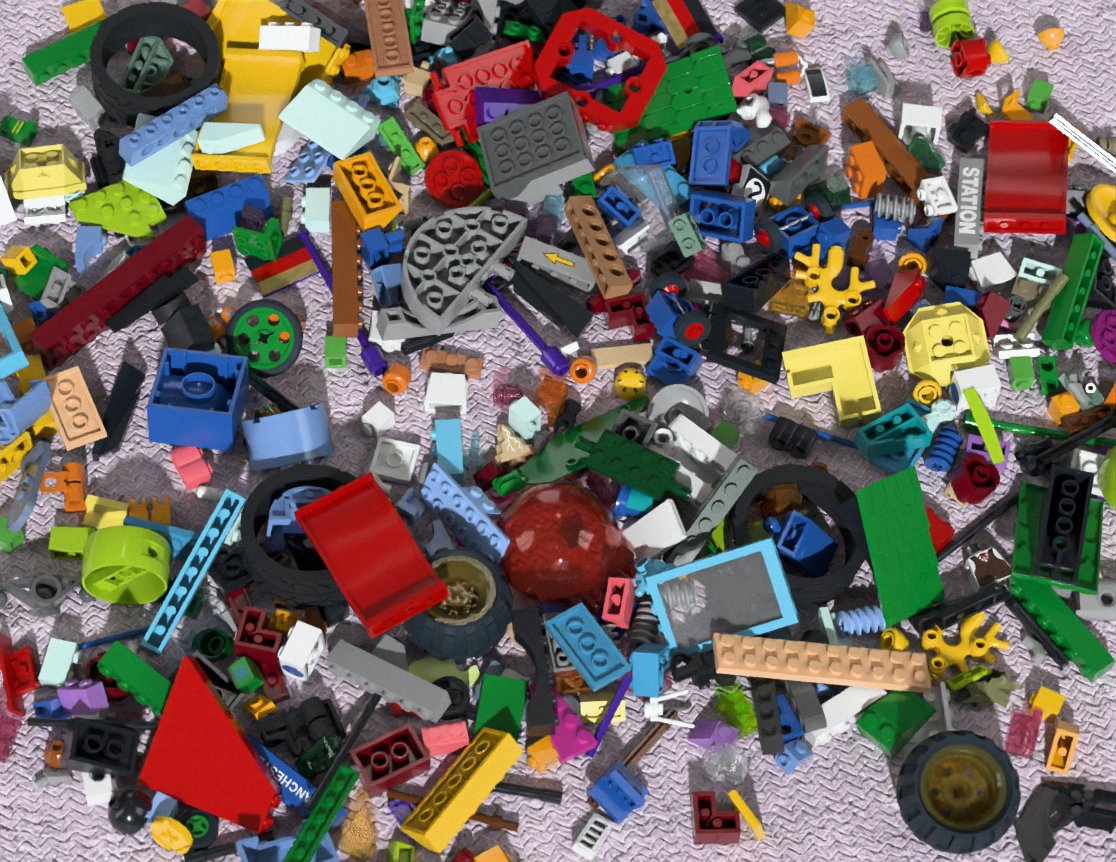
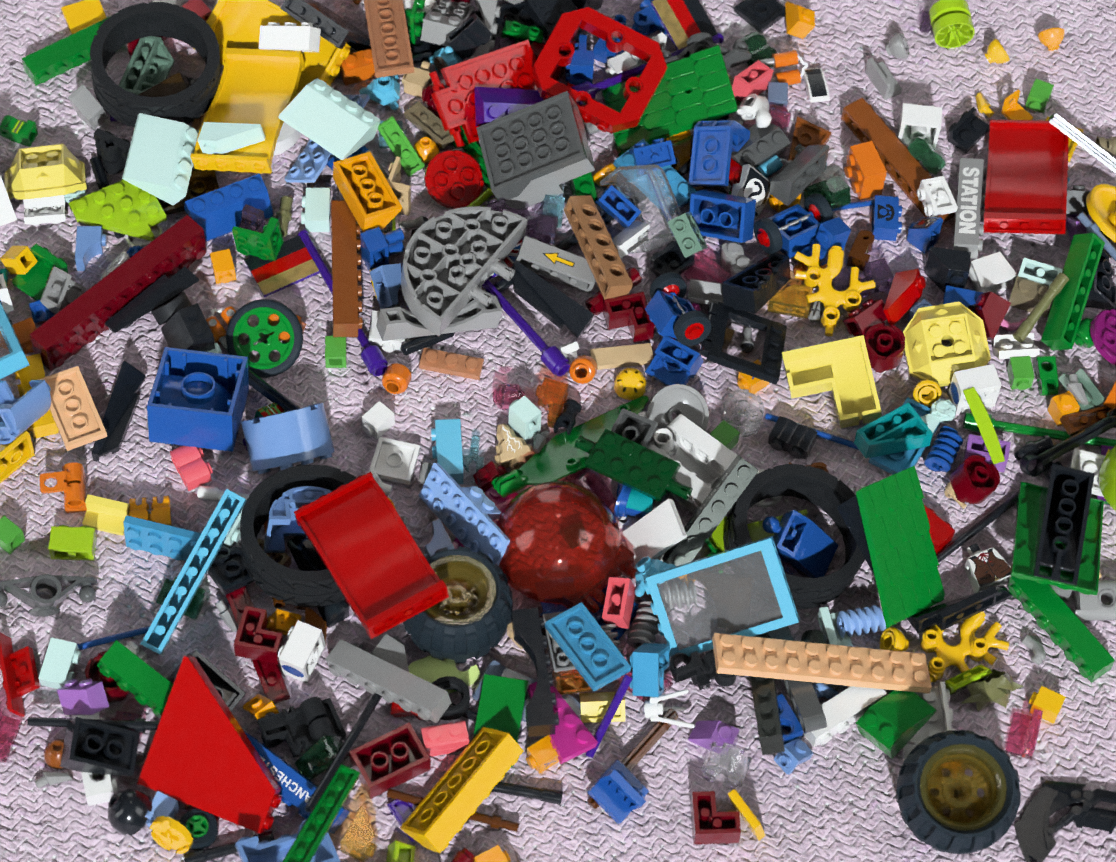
sand blue piece [6,441,51,533] -> none
blue panel [33,695,71,718] -> none
lime cylinder [81,525,171,605] -> none
medium blue brick [119,83,228,167] -> none
dark green hat [192,628,234,662] -> none
green brick [227,656,265,694] -> none
light blue panel [396,487,428,526] -> none
white torso [425,372,469,414] -> none
white slope [572,813,615,861] -> none
clear neon green bracket [716,689,758,739] -> none
clear orange brick [759,483,802,520] -> none
clear light blue brick [847,64,879,97] -> none
light grey piece [873,192,917,224] -> none
light orange brick [898,251,927,274] -> none
red brick [951,37,991,79] -> none
dark grey wheel [1004,295,1027,322] -> none
black axle [1005,597,1070,669] -> none
light orange slope [1045,720,1079,775] -> none
light grey arm [1078,369,1096,393] -> none

